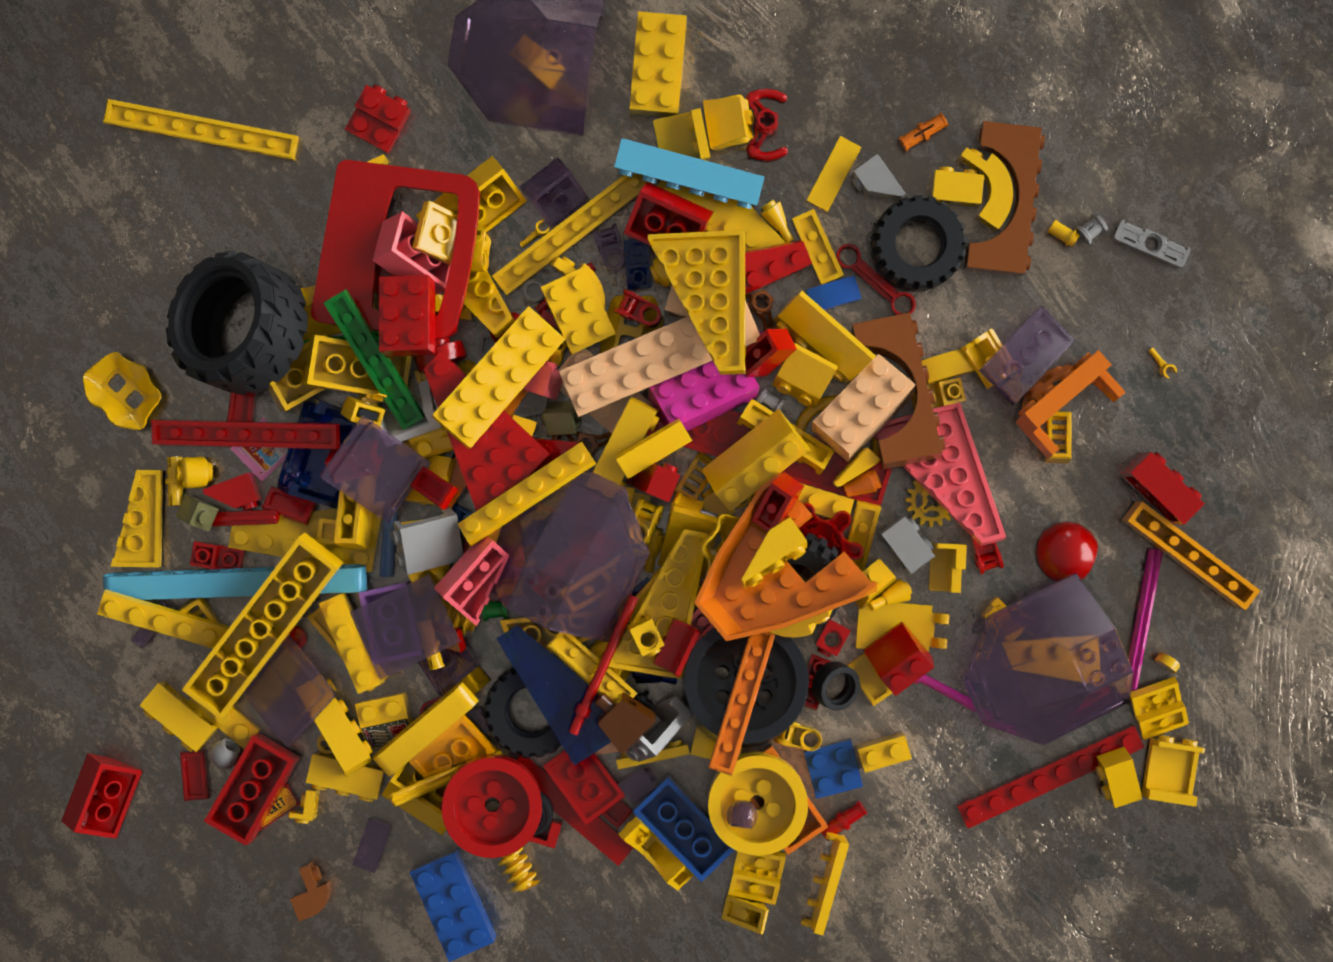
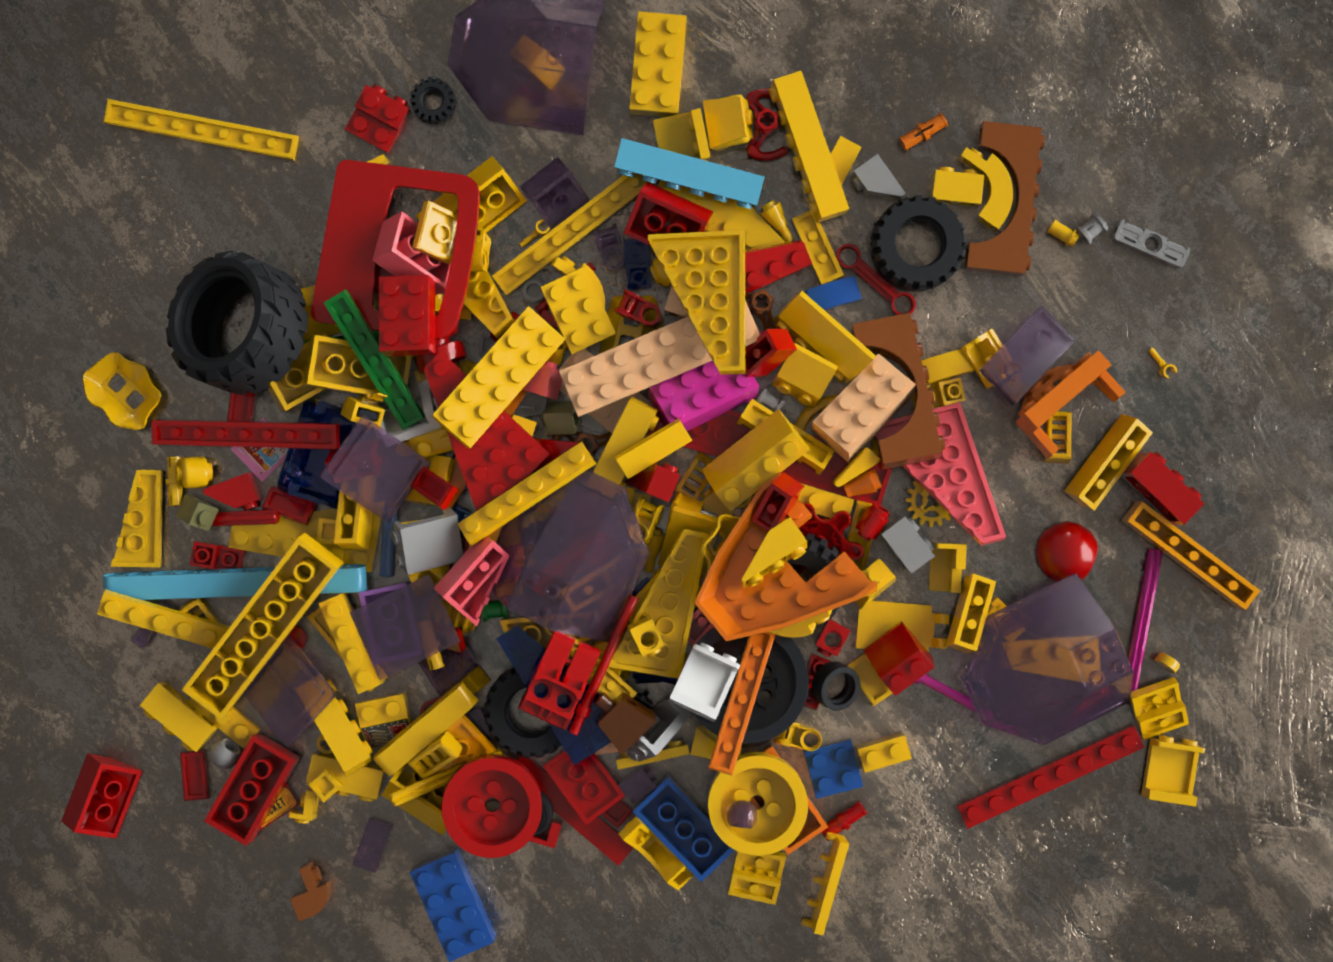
yellow piece [497,847,540,893] -> none
red panel [653,617,700,677] -> none
yellow slope [721,895,769,934] -> none
yellow cone [868,579,912,611] -> none
red piece [969,534,1004,575] -> none
yellow brick [1096,747,1143,808] -> none
none -> yellow tile [307,768,343,803]
none -> yellow slope [408,731,462,779]
none -> black tyre [410,77,456,124]
none -> red connector [518,629,601,730]
none -> white panel [669,643,740,722]
none -> yellow brick [769,71,849,223]
none -> red brick [856,503,890,541]
none -> yellow brick [945,574,996,654]
none -> yellow brick [1064,414,1153,511]

